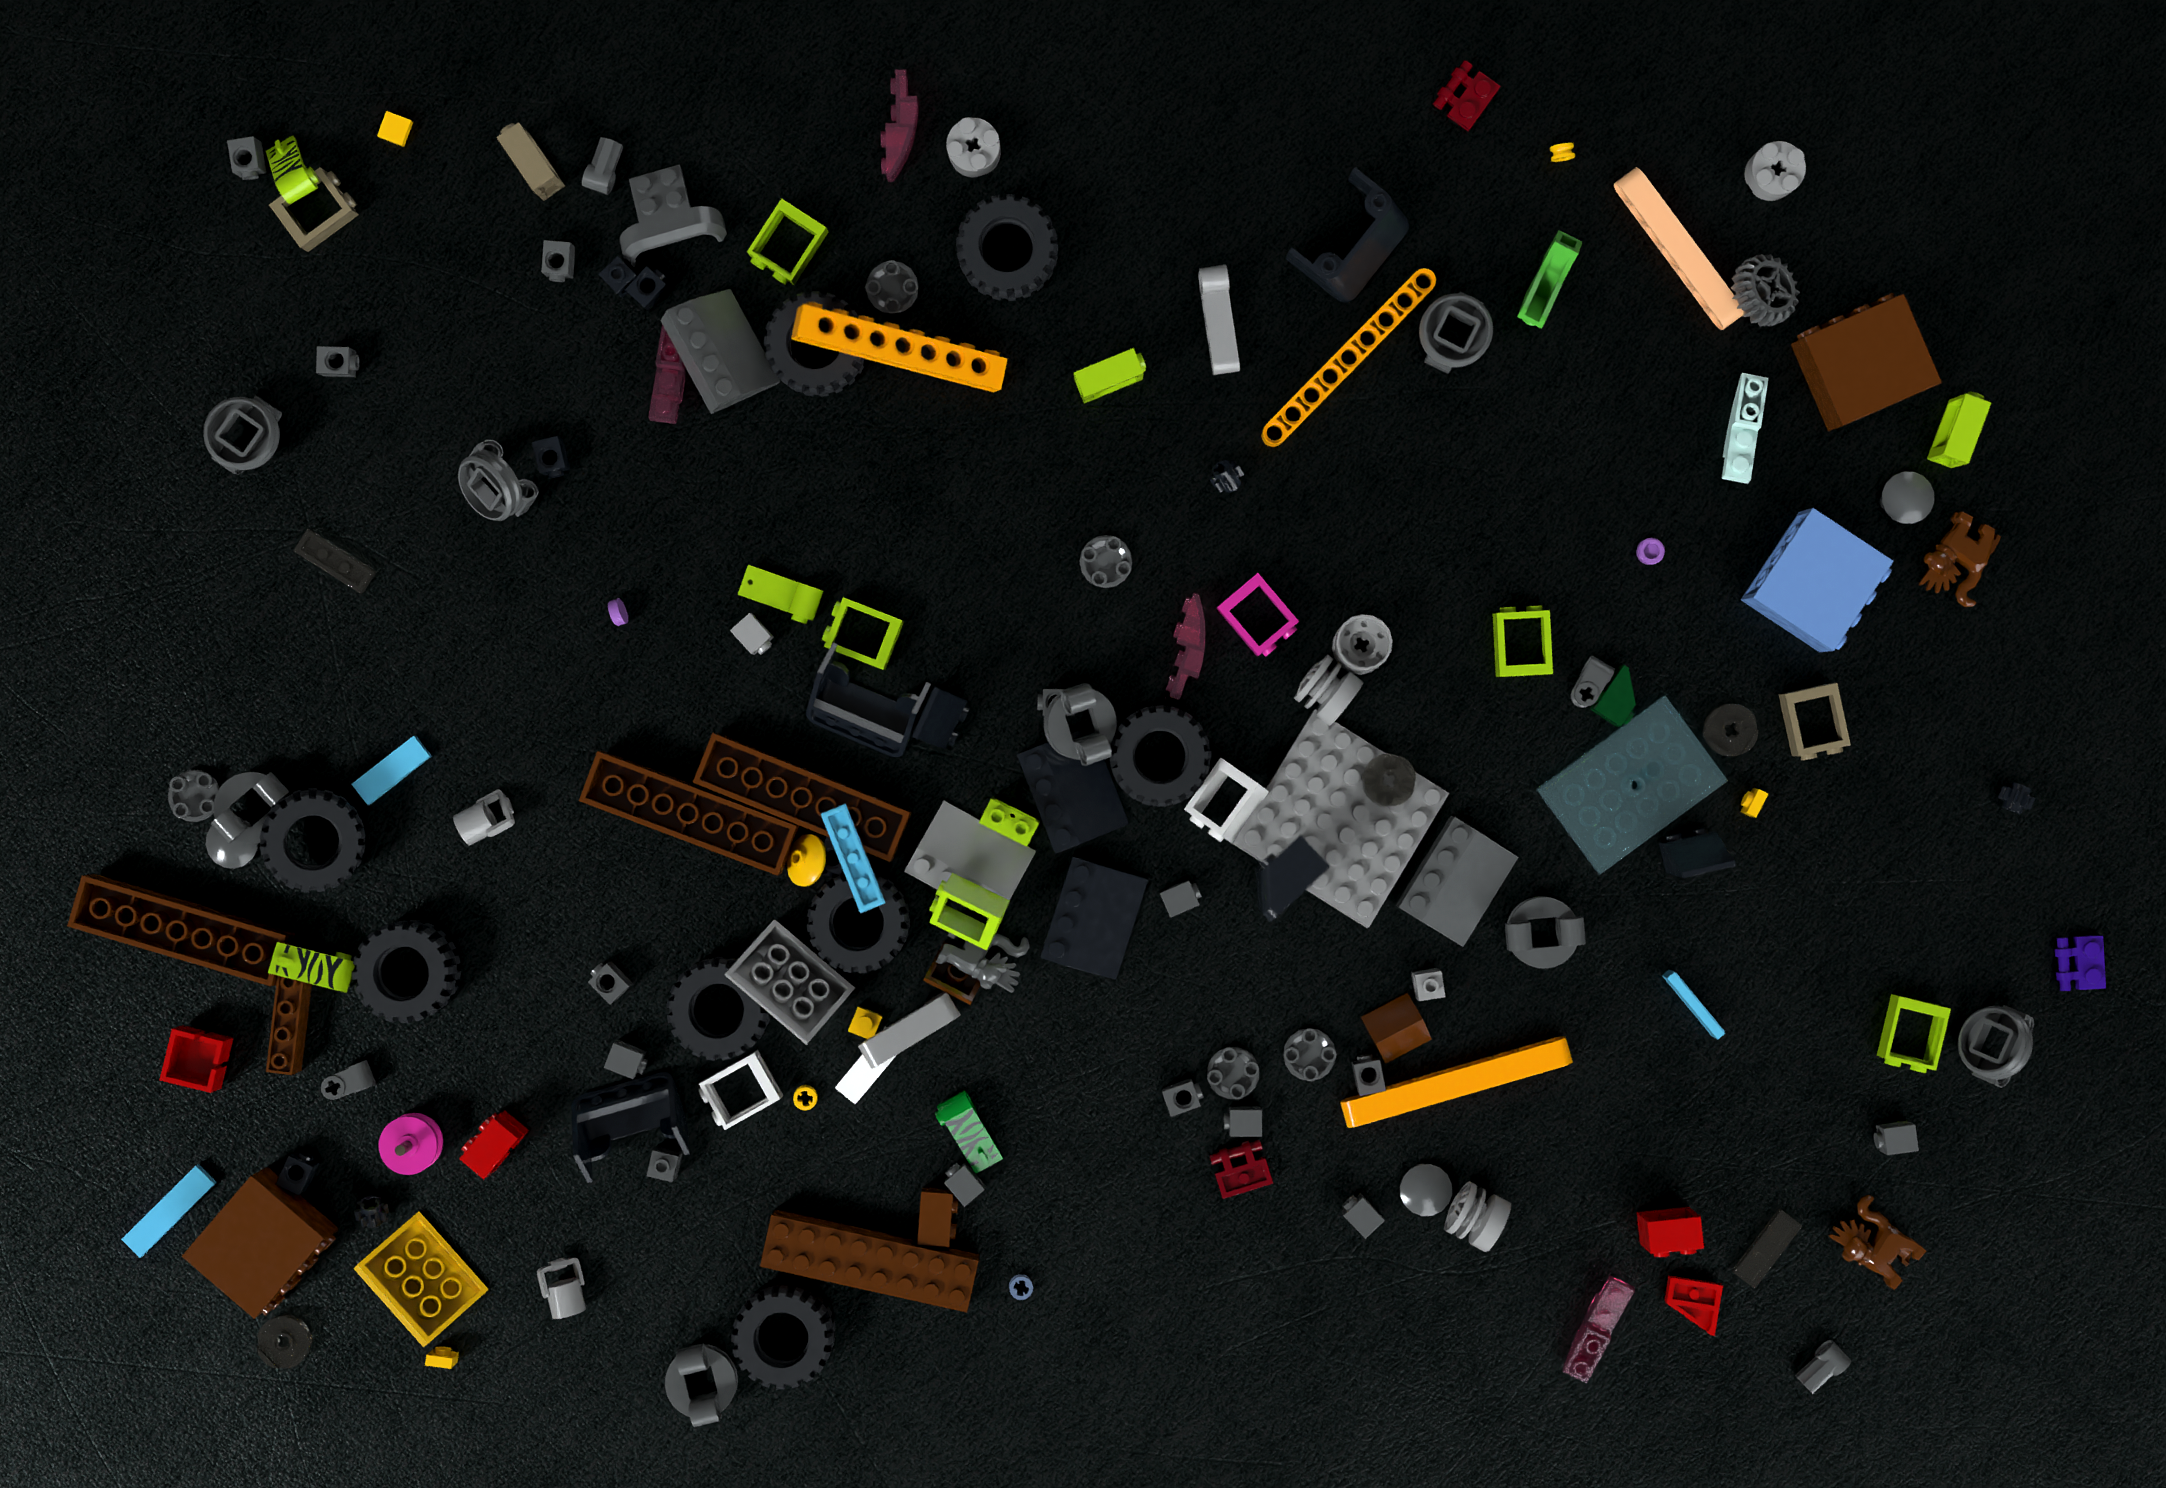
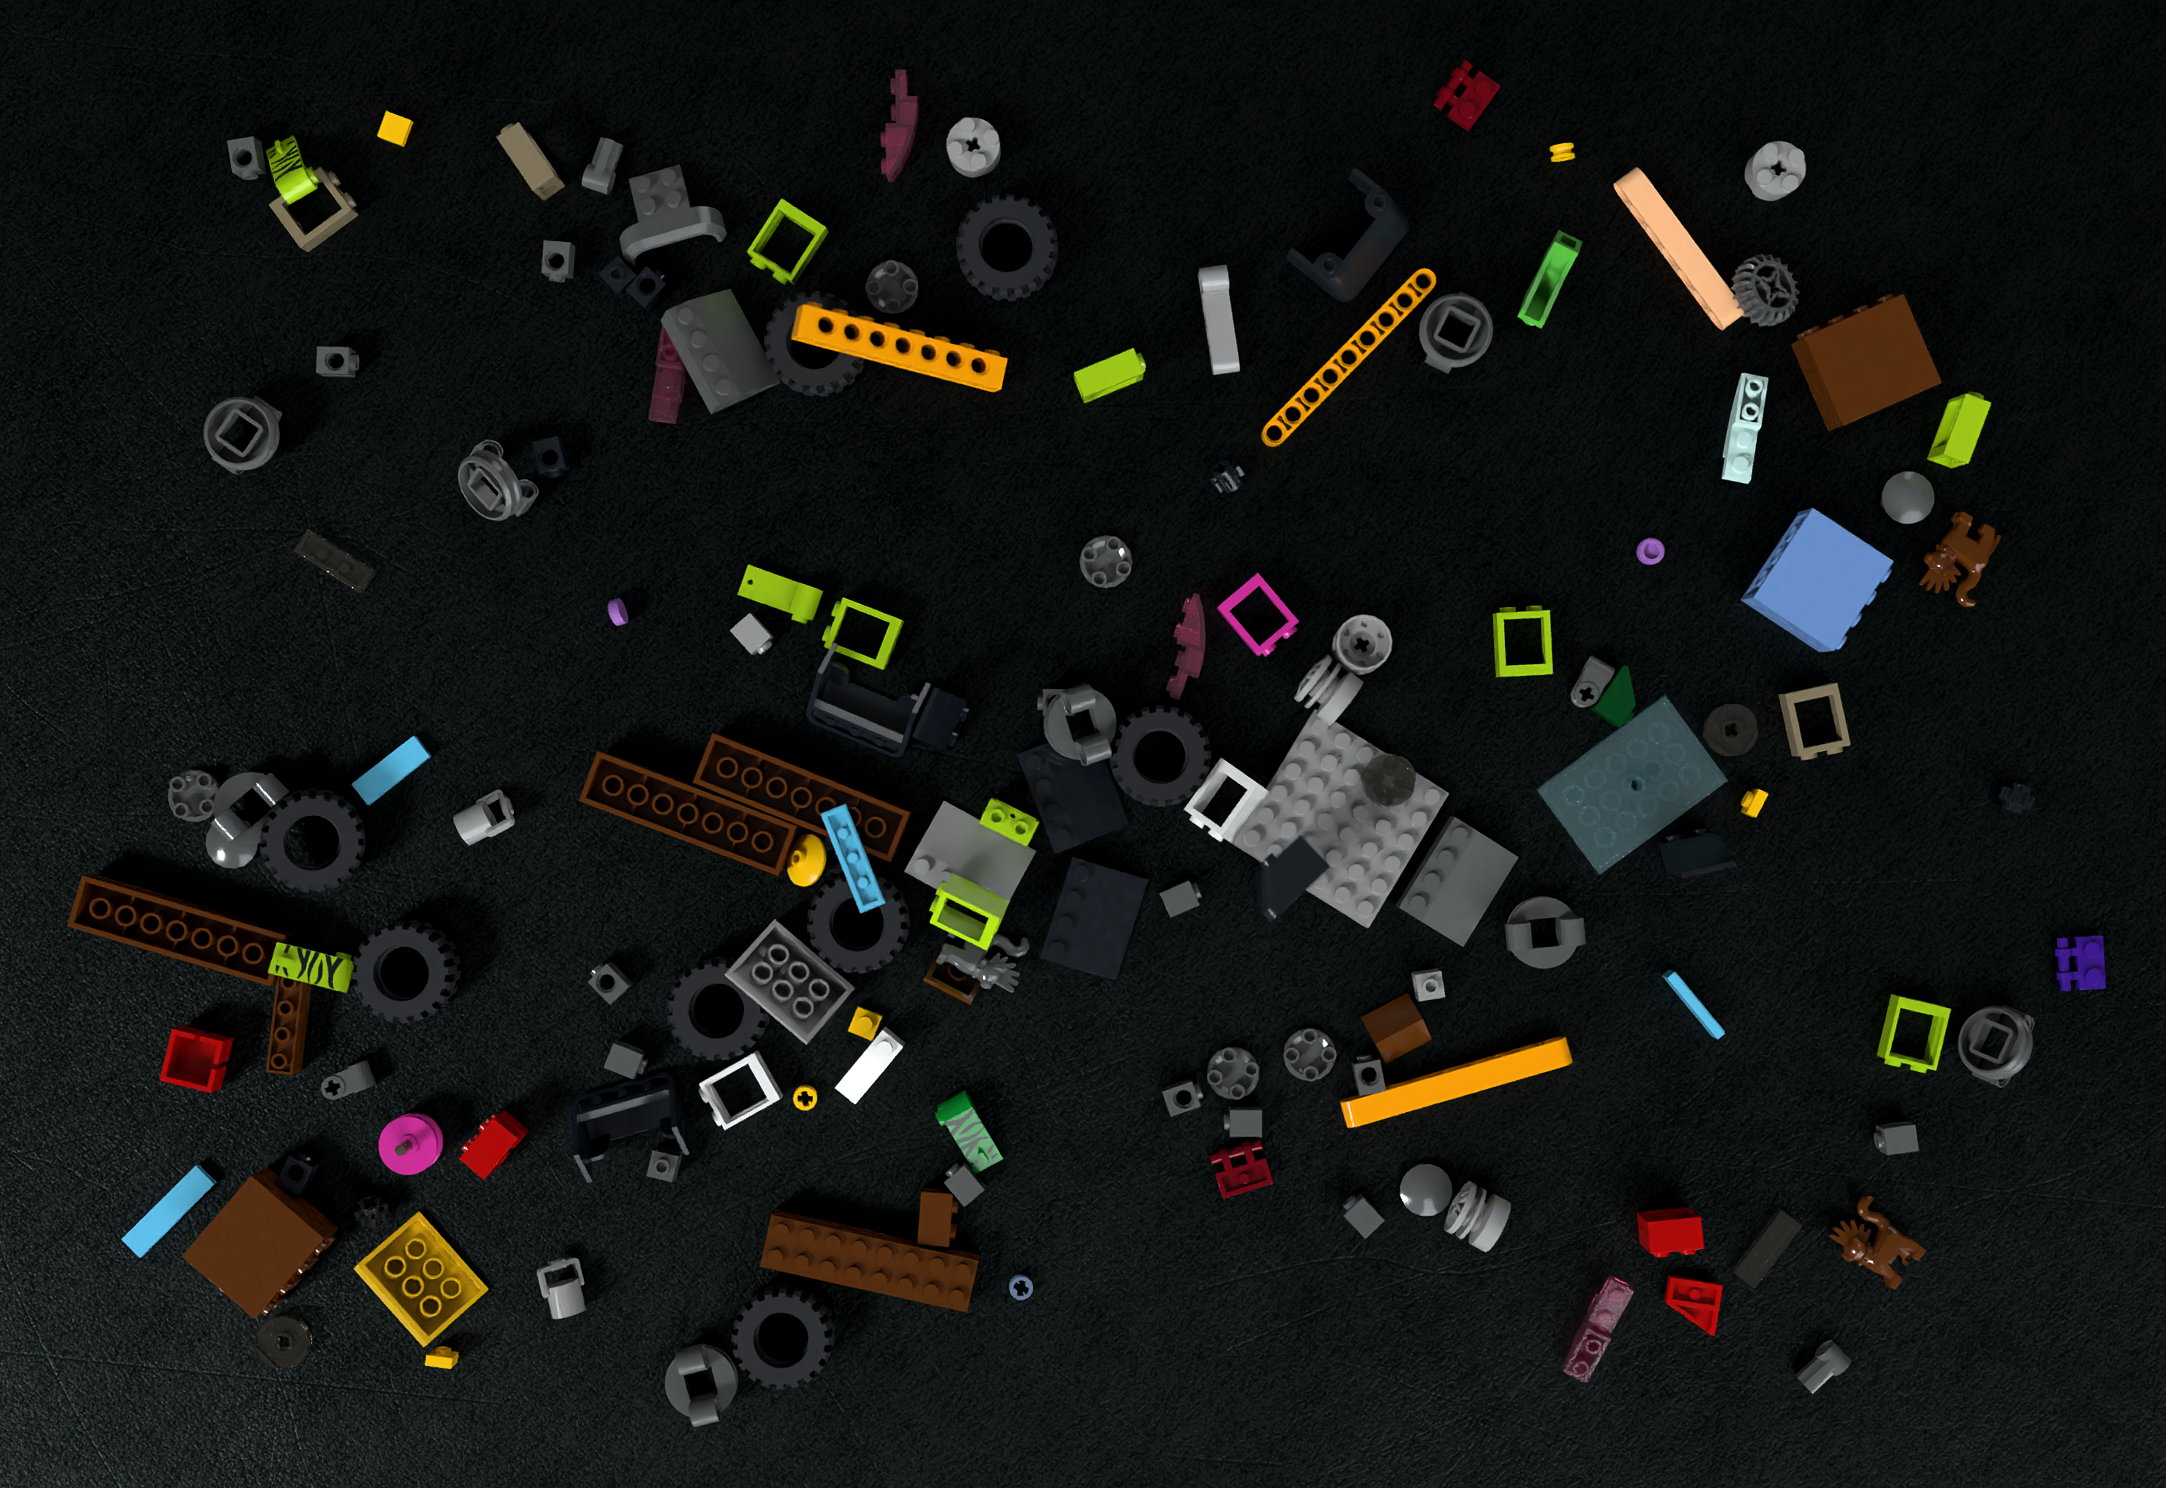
light grey beam [858,992,961,1069] -> none

